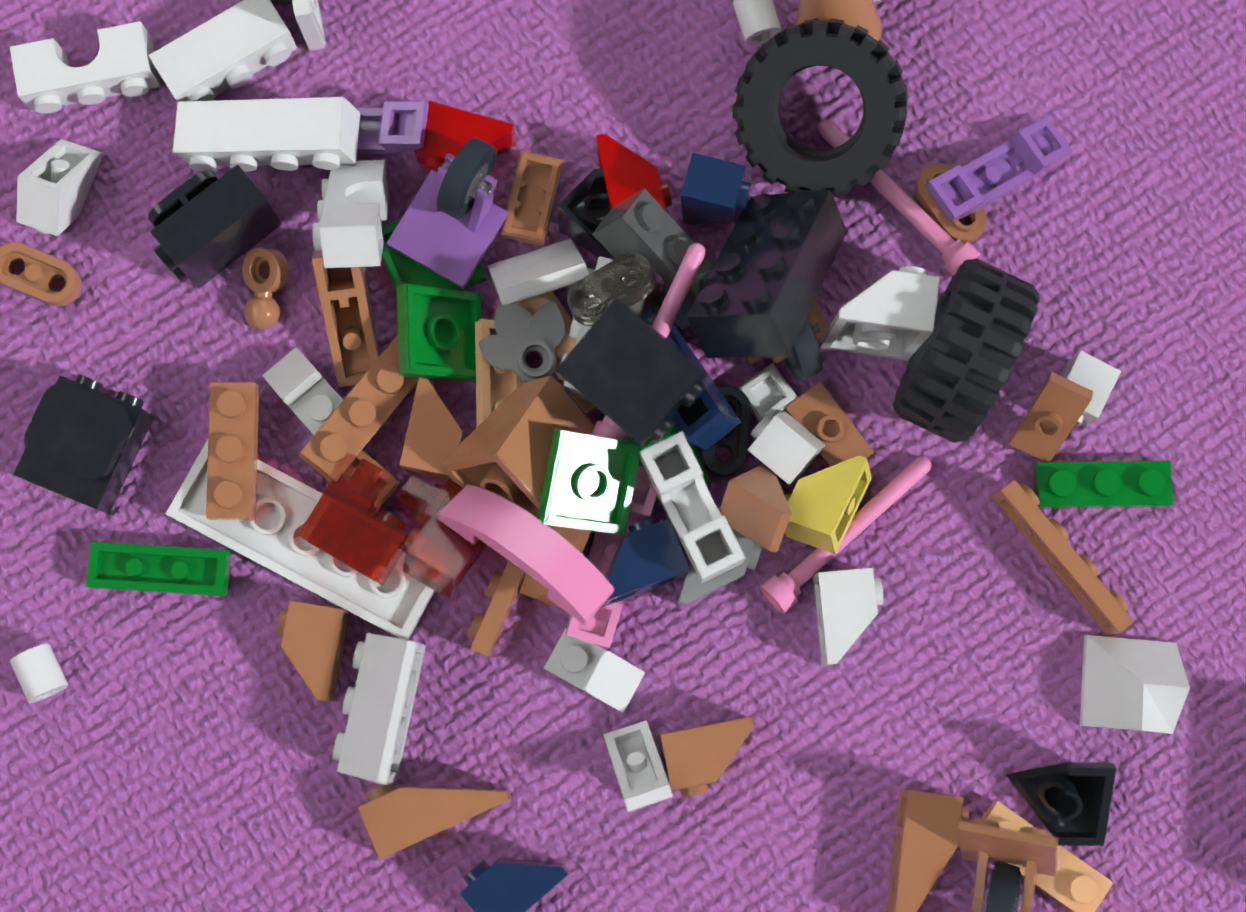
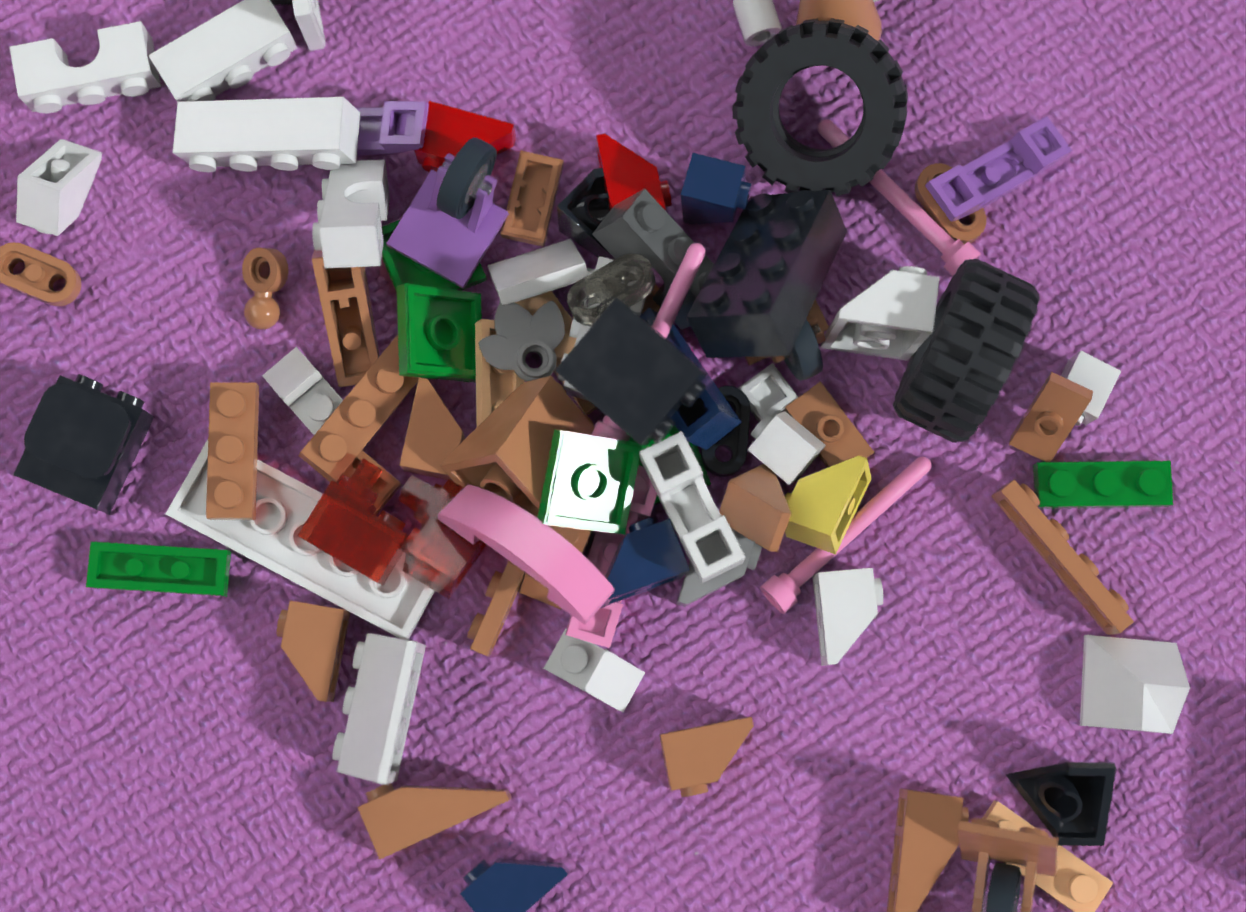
white gear [10,643,68,703] -> none
black brick [148,164,282,288] -> none
white slope [603,720,673,812] -> none

